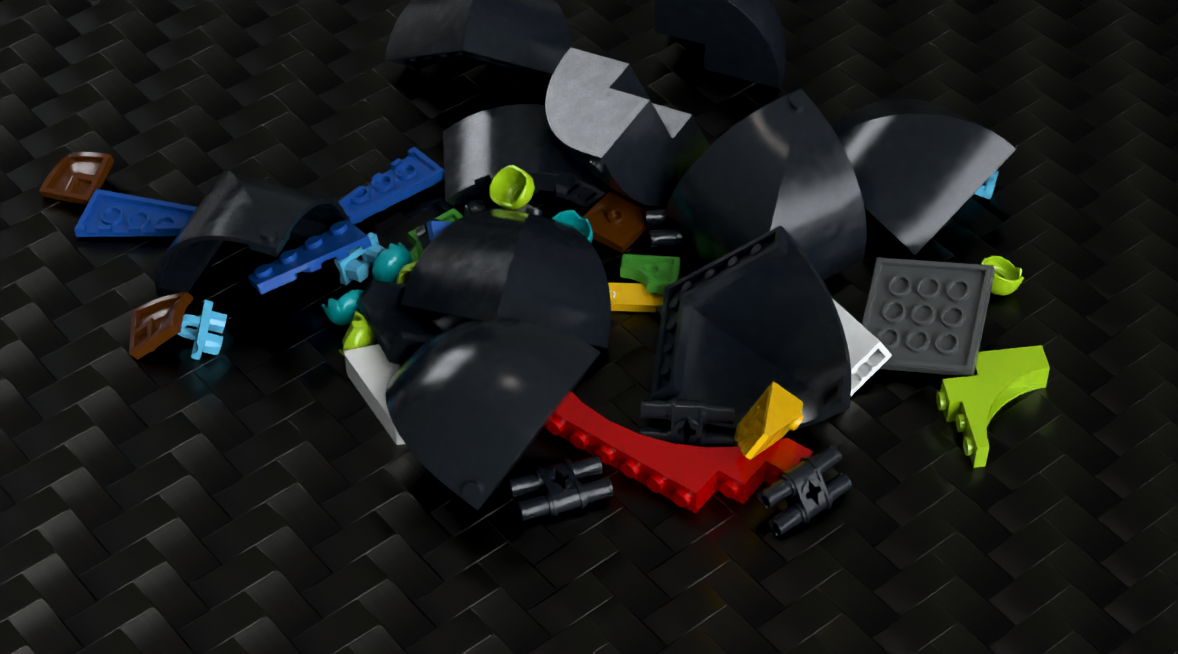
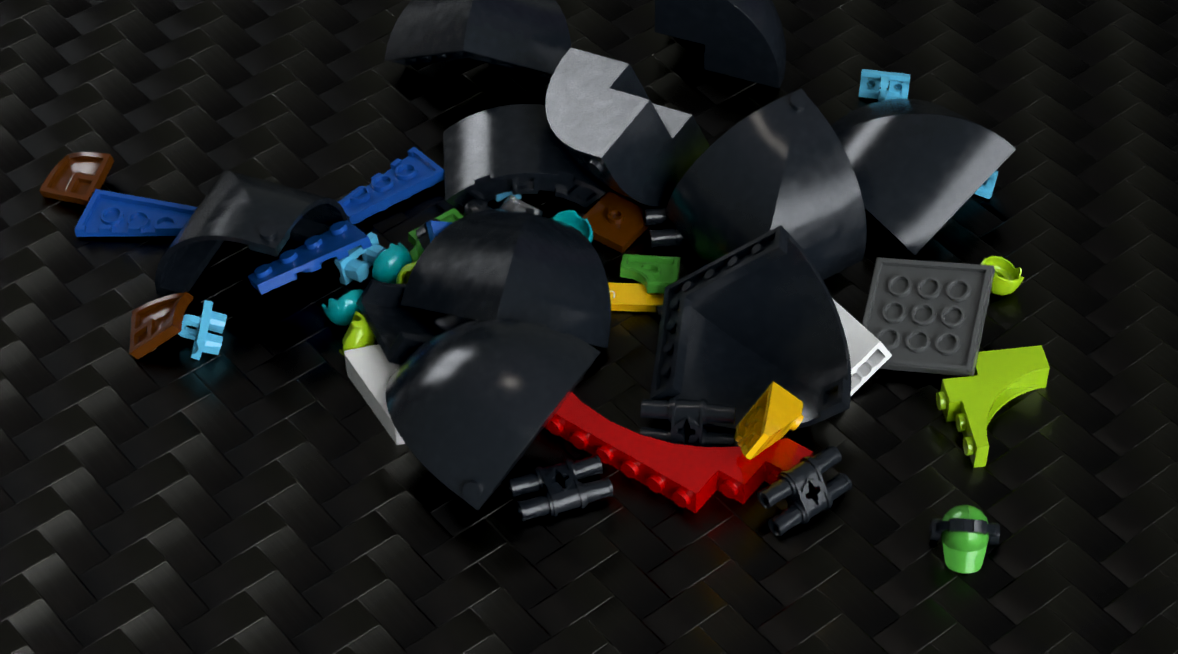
lime hair [489,165,535,211] -> none
none -> medium azure hips [858,69,911,101]
none -> bright green cap [929,505,1000,574]

